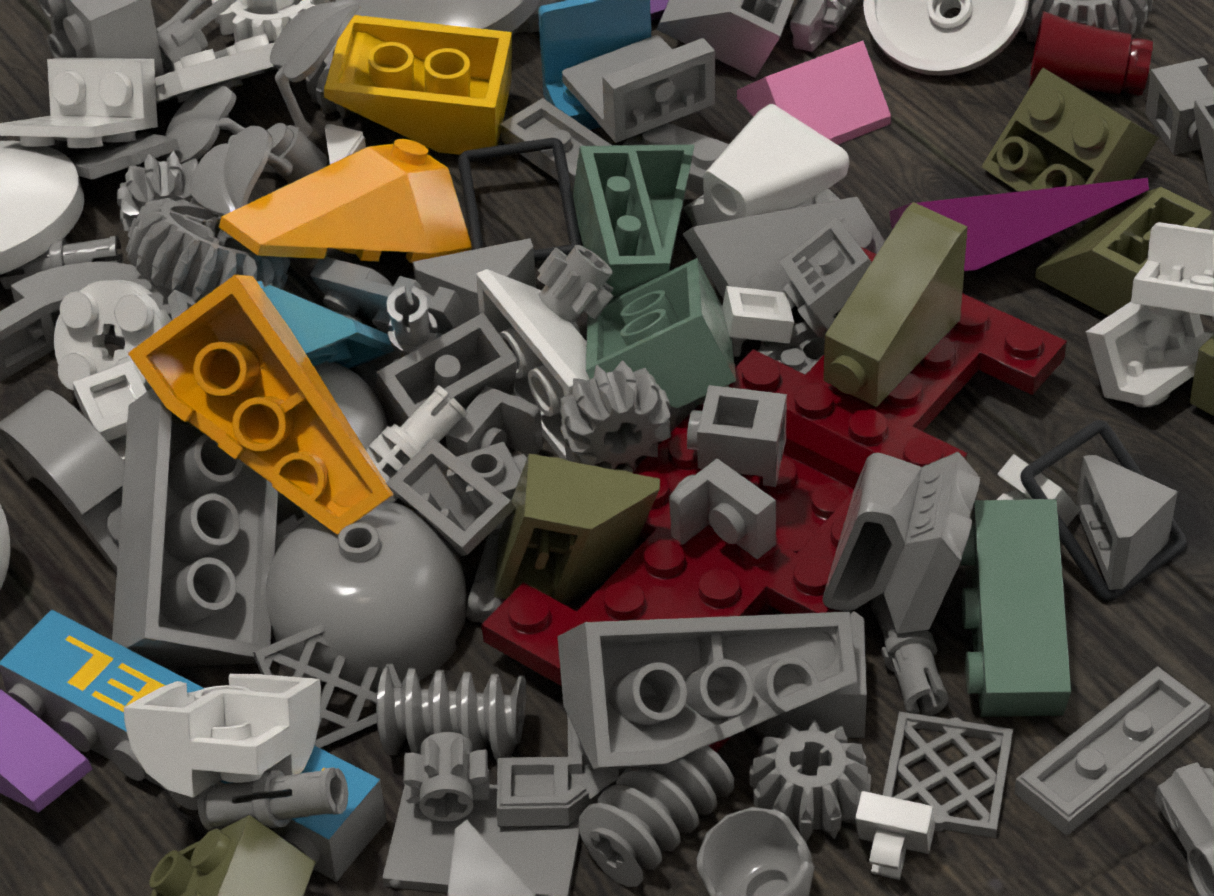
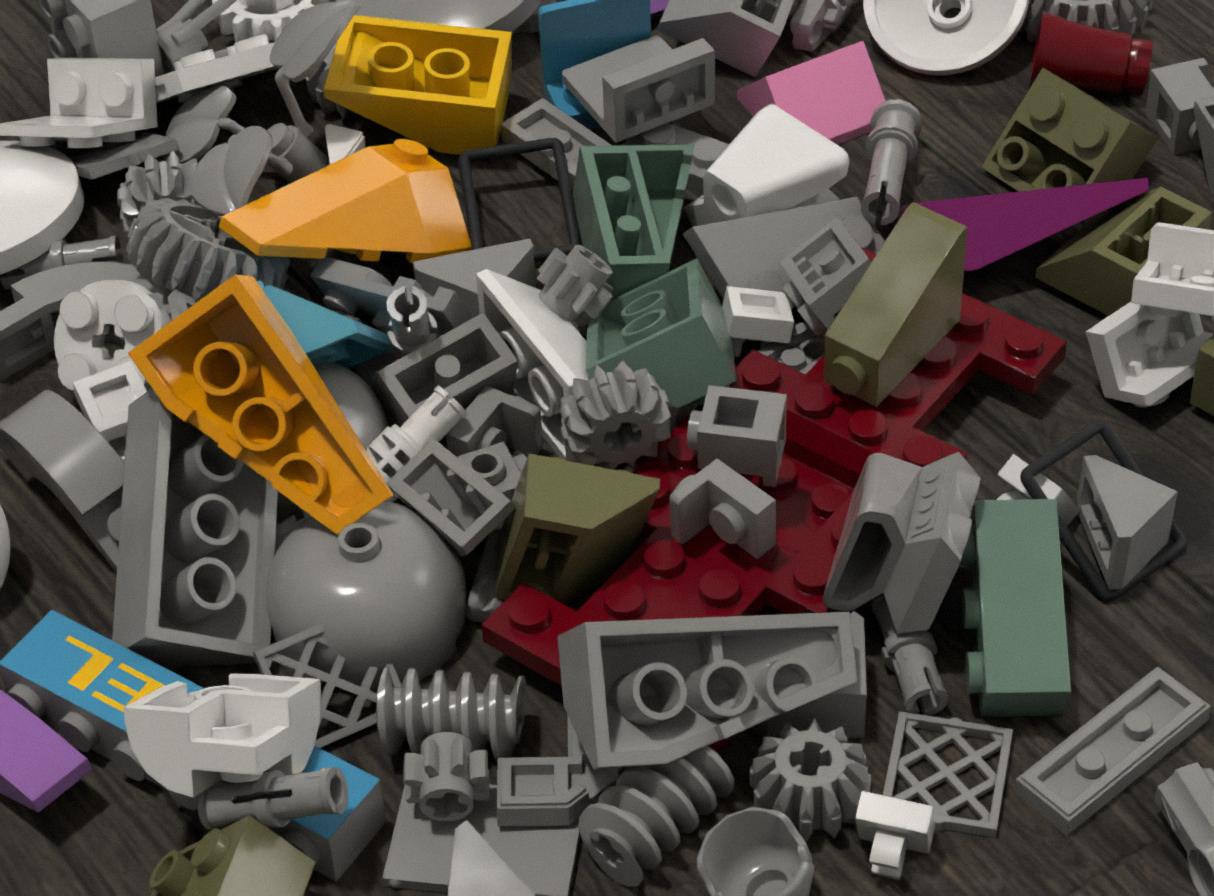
none -> light grey pin [861,99,922,225]

